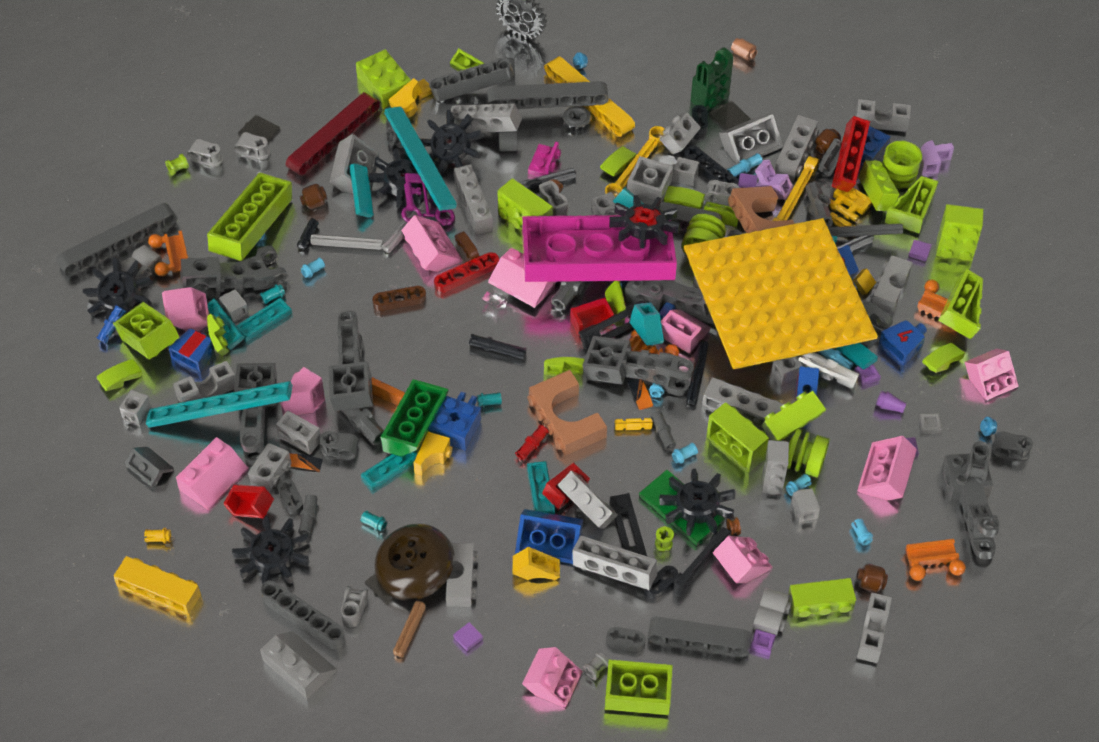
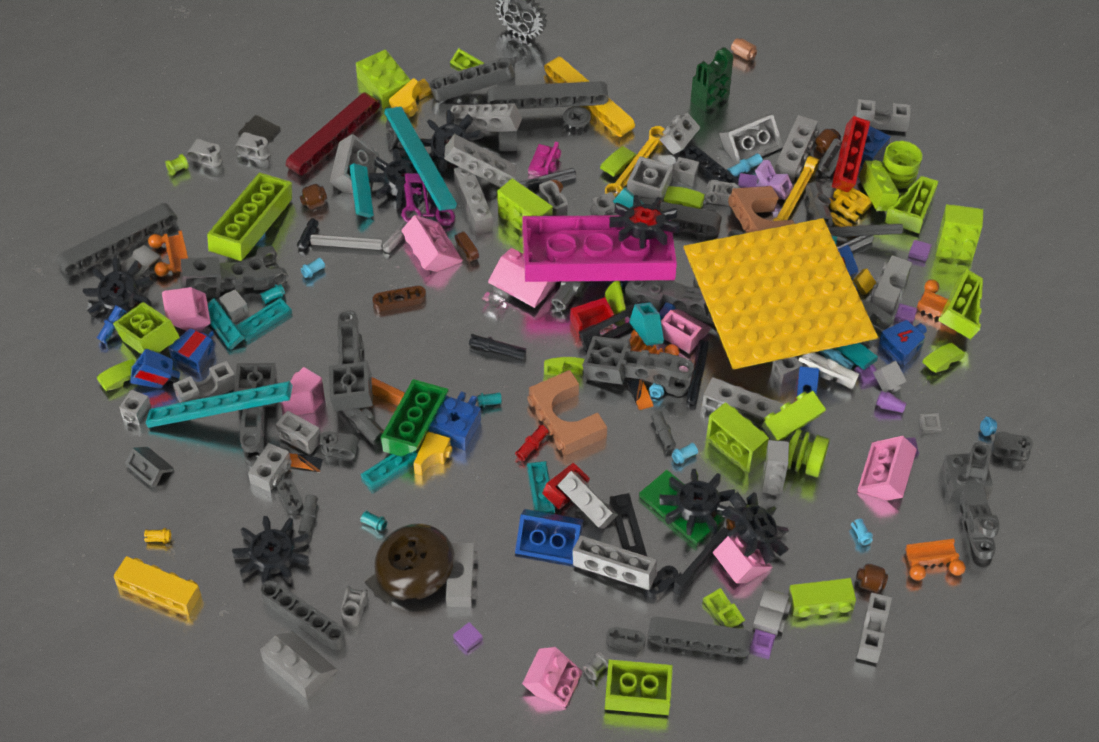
bright pink slope [176,437,249,511] -> none
lime slope [207,313,229,356] -> none
red panel [223,485,274,518] -> none
medium nougat axle [393,601,426,658] -> none
red beam [434,252,499,293] -> none
yellow arch [513,547,560,581] -> none
dark azure plate [573,52,588,70] -> none
yellow axle [614,418,653,430] -> none
lime bush [655,526,674,552] -> none
lime wheel [681,214,727,255] -> none
black beam [691,105,708,136] -> none
lime slope [703,202,739,227] -> none
clear smoke piece [709,101,751,130] -> none
medium azure pin [786,474,812,496] -> none
light grey brick [791,488,820,523] -> none
lavender brick [919,140,954,176] -> none
bright pink slope [965,348,1018,400] -> none
none -> blue torso [130,349,180,388]
none -> light grey brick [444,134,516,187]
none -> lime slope [703,588,745,628]
none -> black gear [722,492,789,564]
none -> light grey brick [873,361,906,393]
none -> medium lavender tile [894,303,918,325]

